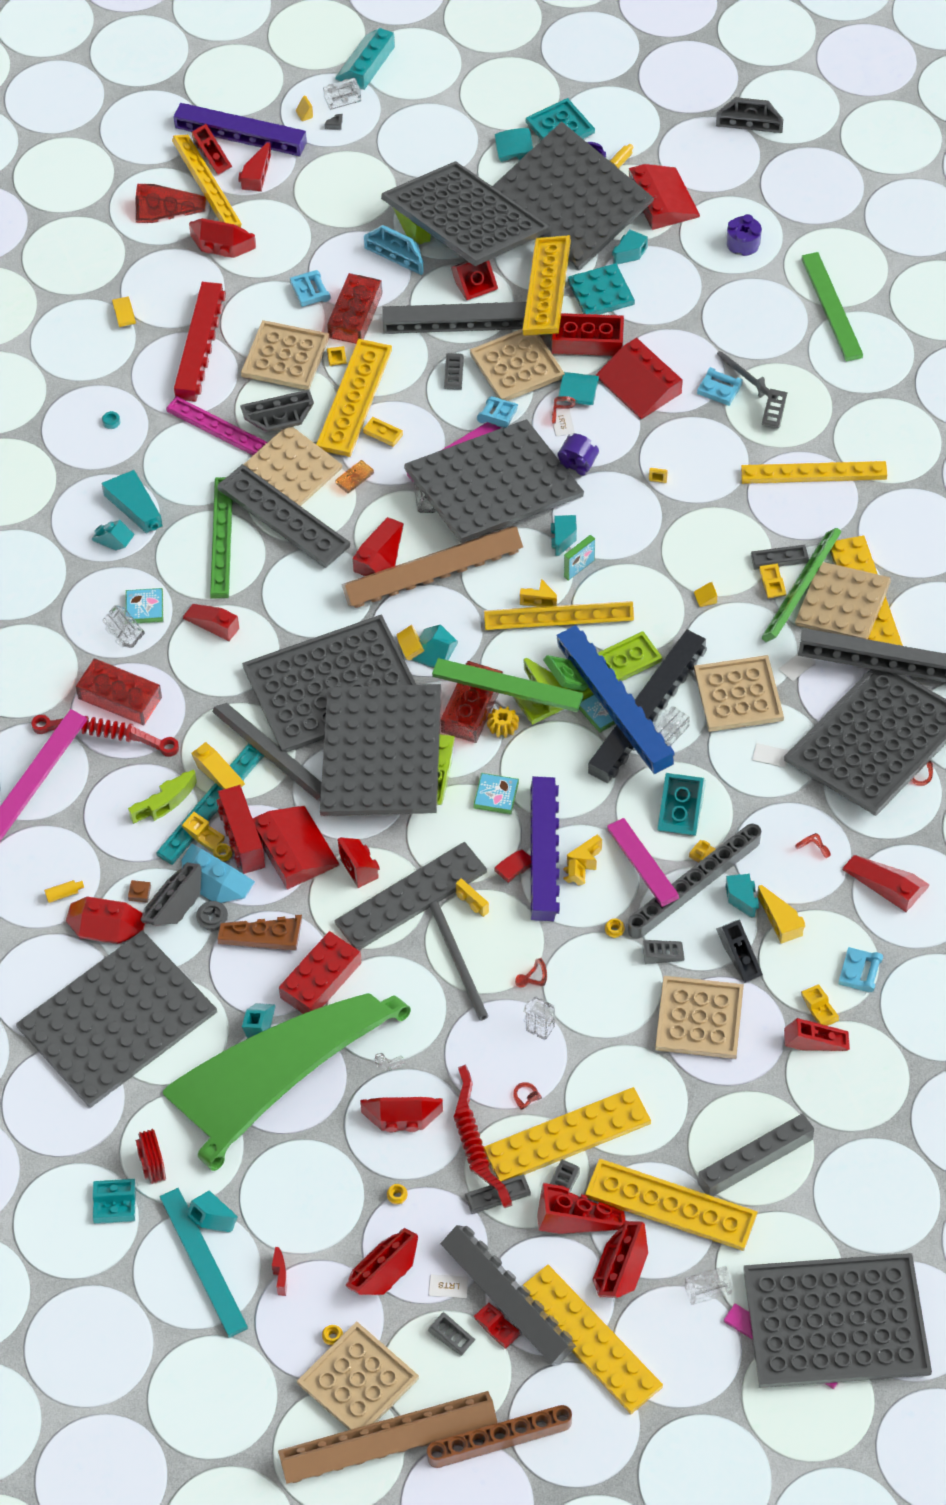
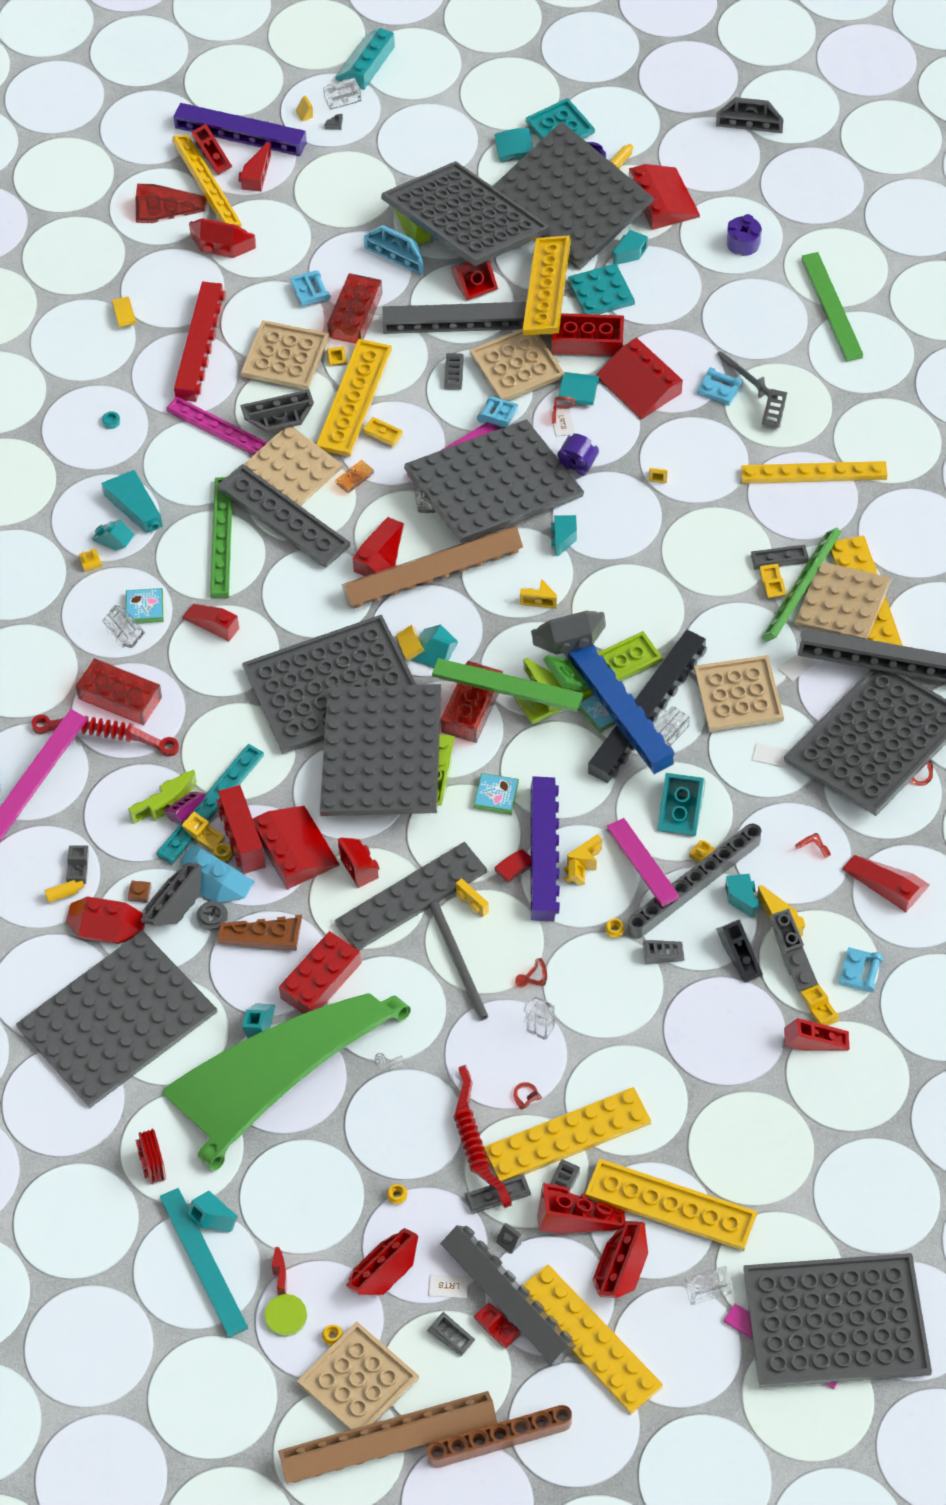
teal slope [93,1179,136,1224] -> none
yellow slope [191,742,245,789] -> none
dark grey tile [212,703,322,801] -> none
red wedge [360,1097,443,1133] -> none
yellow plate [484,601,634,630] -> none
yellow gear [487,706,519,739] -> none
tile [564,535,595,581] -> none
tan plate [655,976,744,1059] -> none
yellow slope [694,582,718,608] -> none
dark grey brick [698,1113,814,1197] -> none
none -> dark grey slope [66,845,89,884]
none -> yellow tile [79,548,102,572]
none -> magenta slope [164,791,206,823]
none -> lime tile [264,1294,307,1337]
none -> dark grey slope [496,1223,521,1254]
none -> dark grey wedge [531,610,606,655]
none -> dark grey slope [770,908,818,992]

